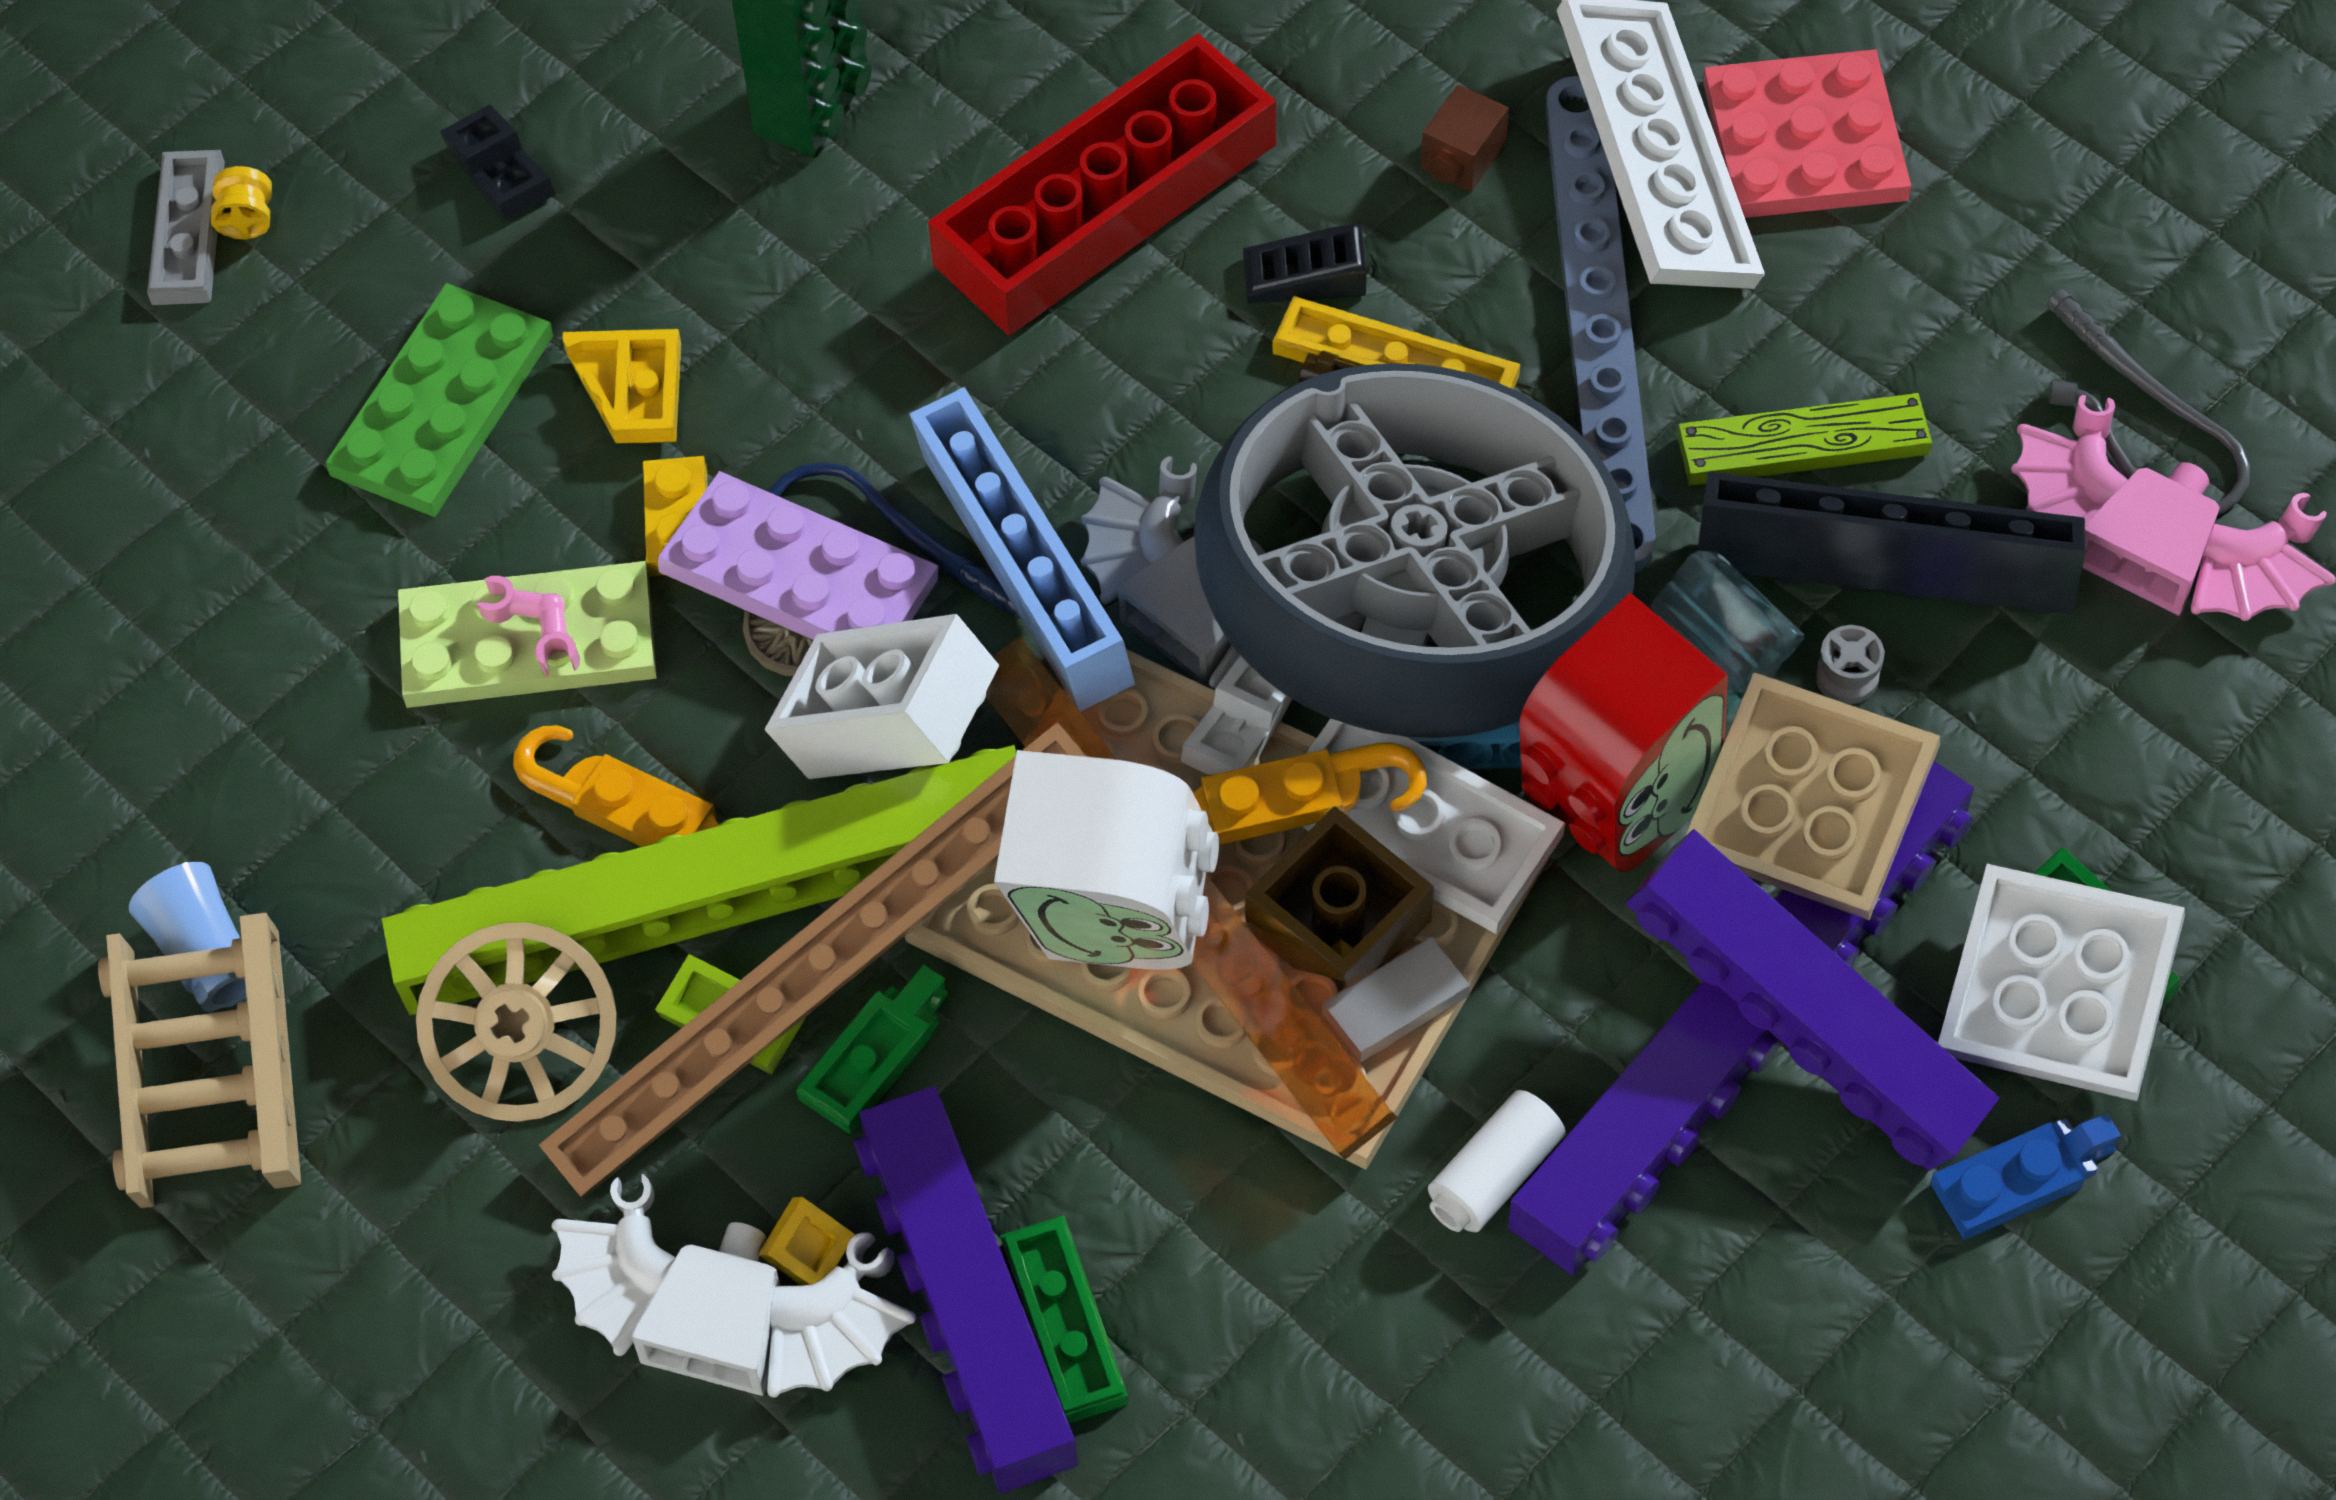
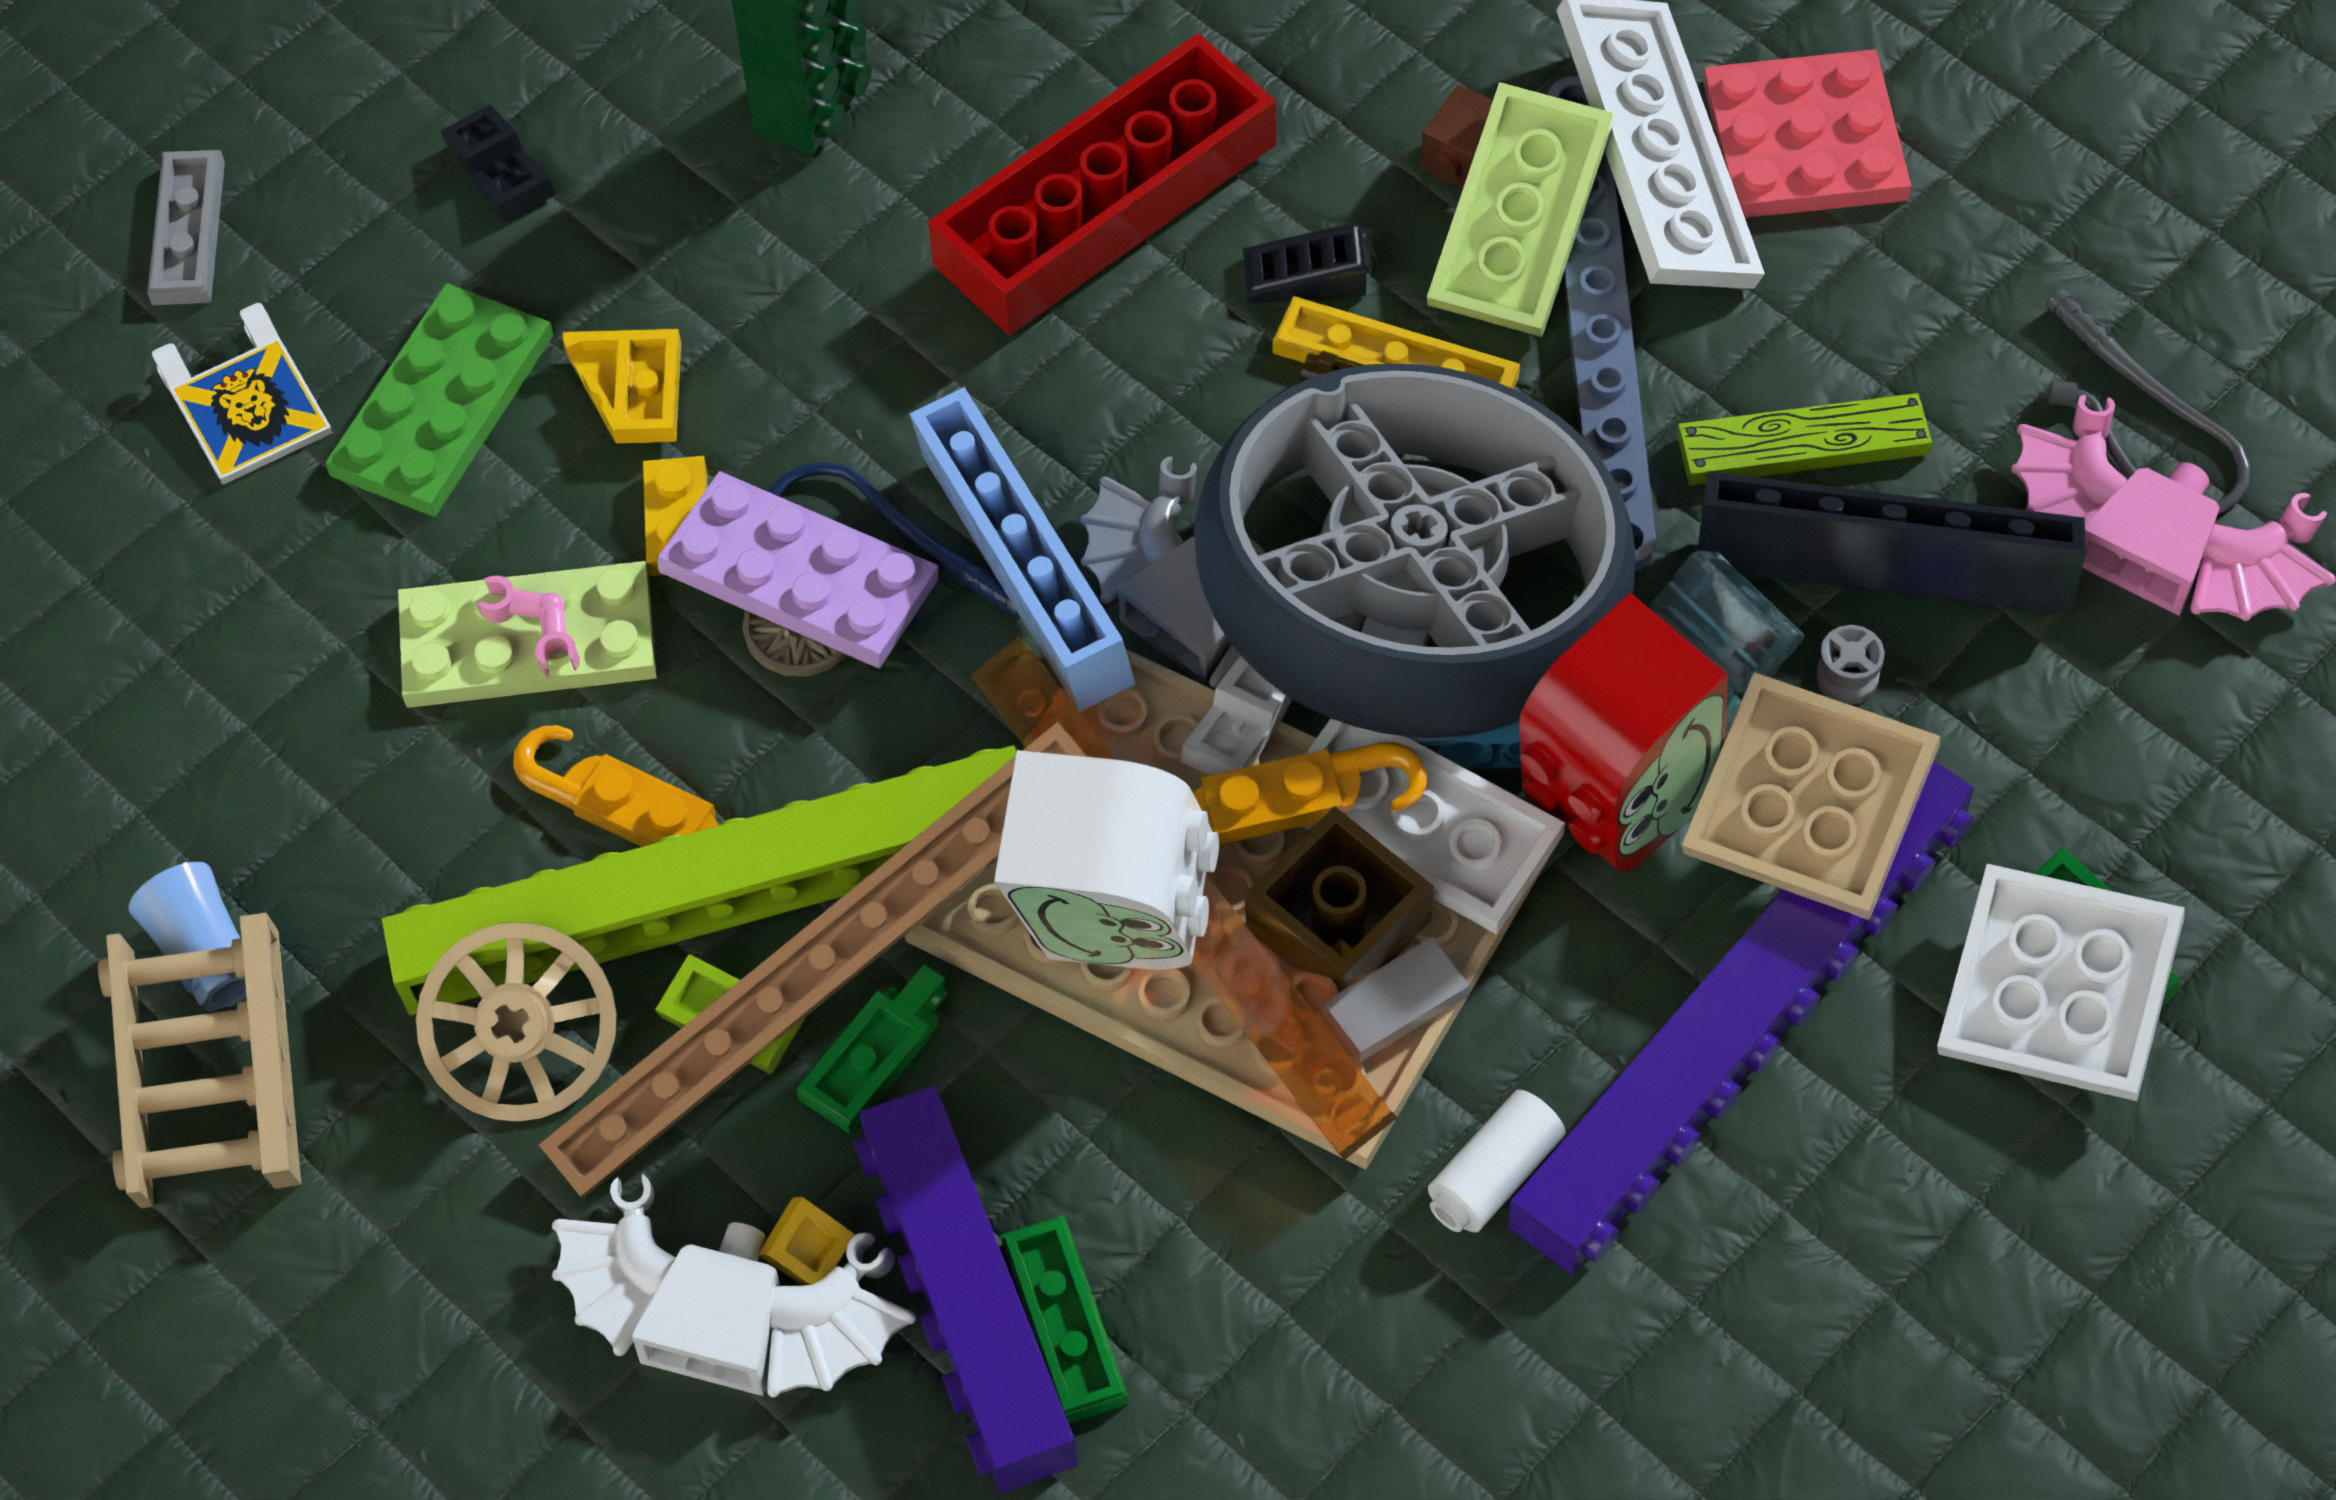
yellow wheel [211,166,272,240] -> none
white brick [764,614,999,779] -> none
dark purple brick [1625,829,2000,1171] -> none
blue hinge [1930,1113,2121,1240] -> none
none -> flag [152,303,333,485]
none -> yellowish green plate [1427,82,1613,337]

